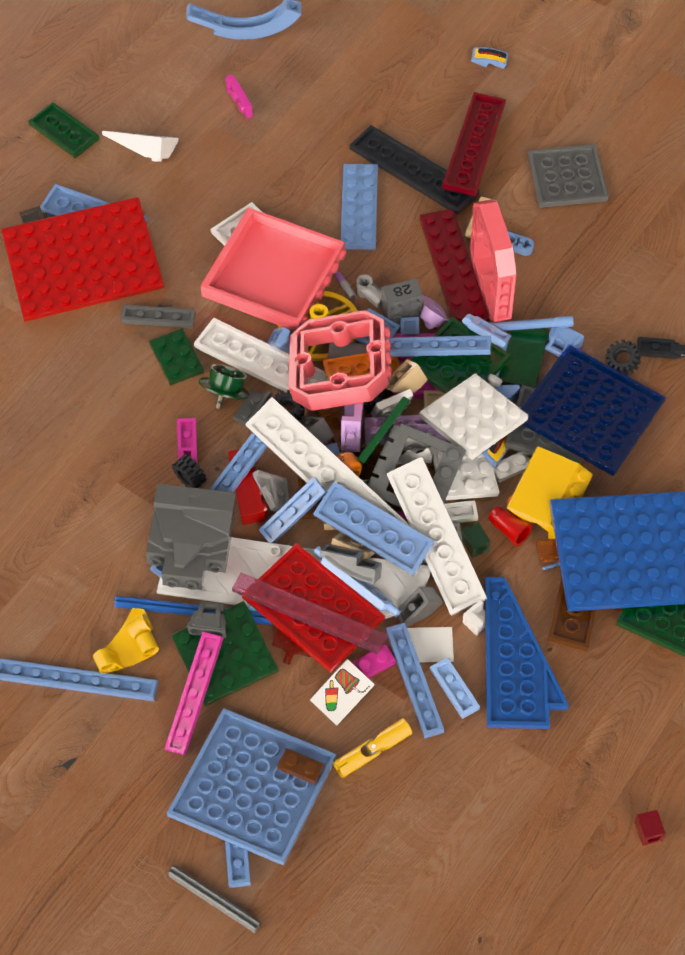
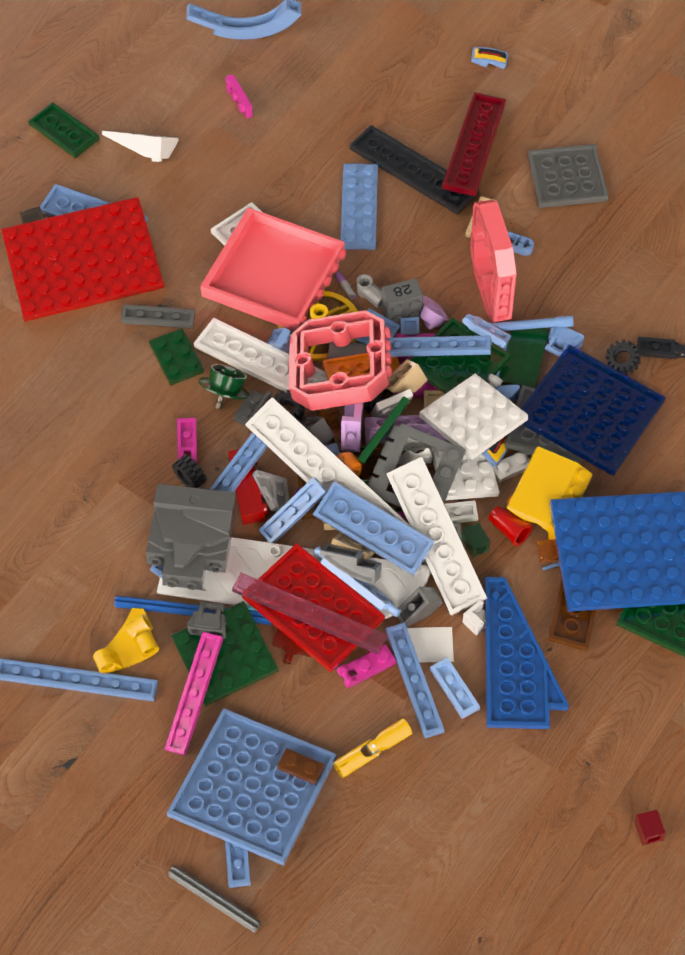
white sticker [310,659,375,725] -> none
dark red plate [420,209,490,325] -> none

